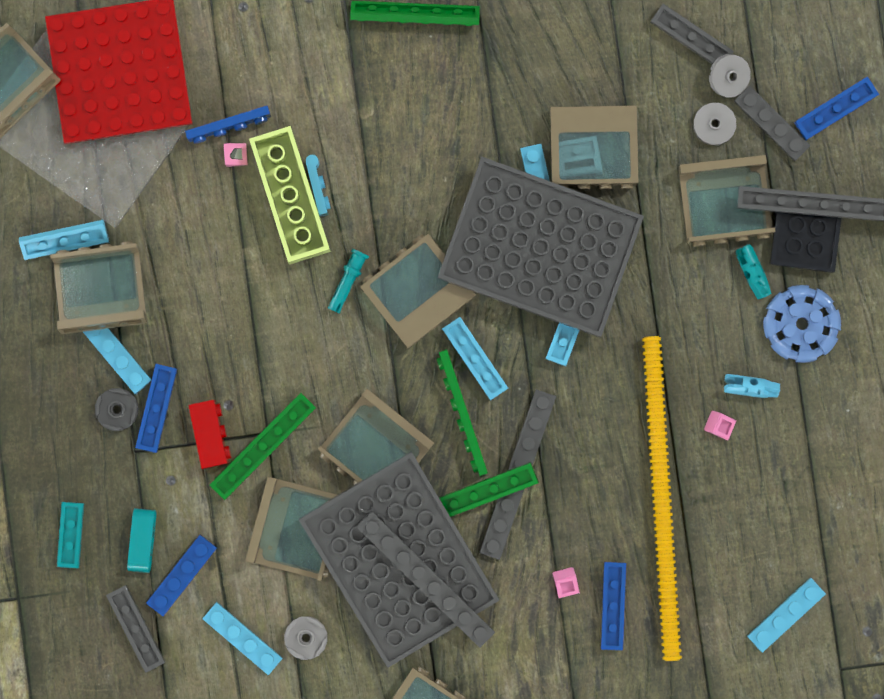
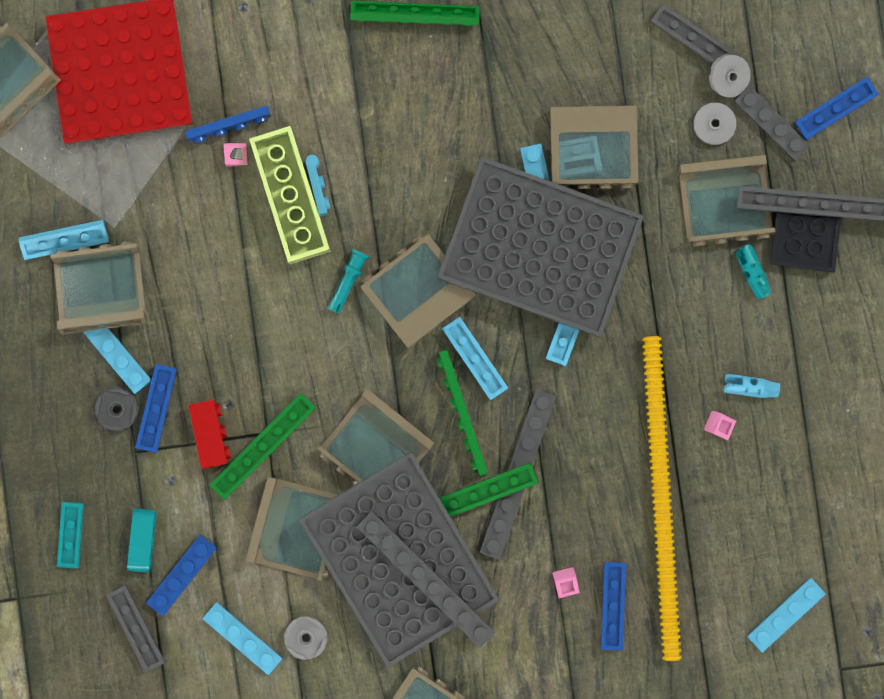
medium blue plate [763,285,841,363] -> none

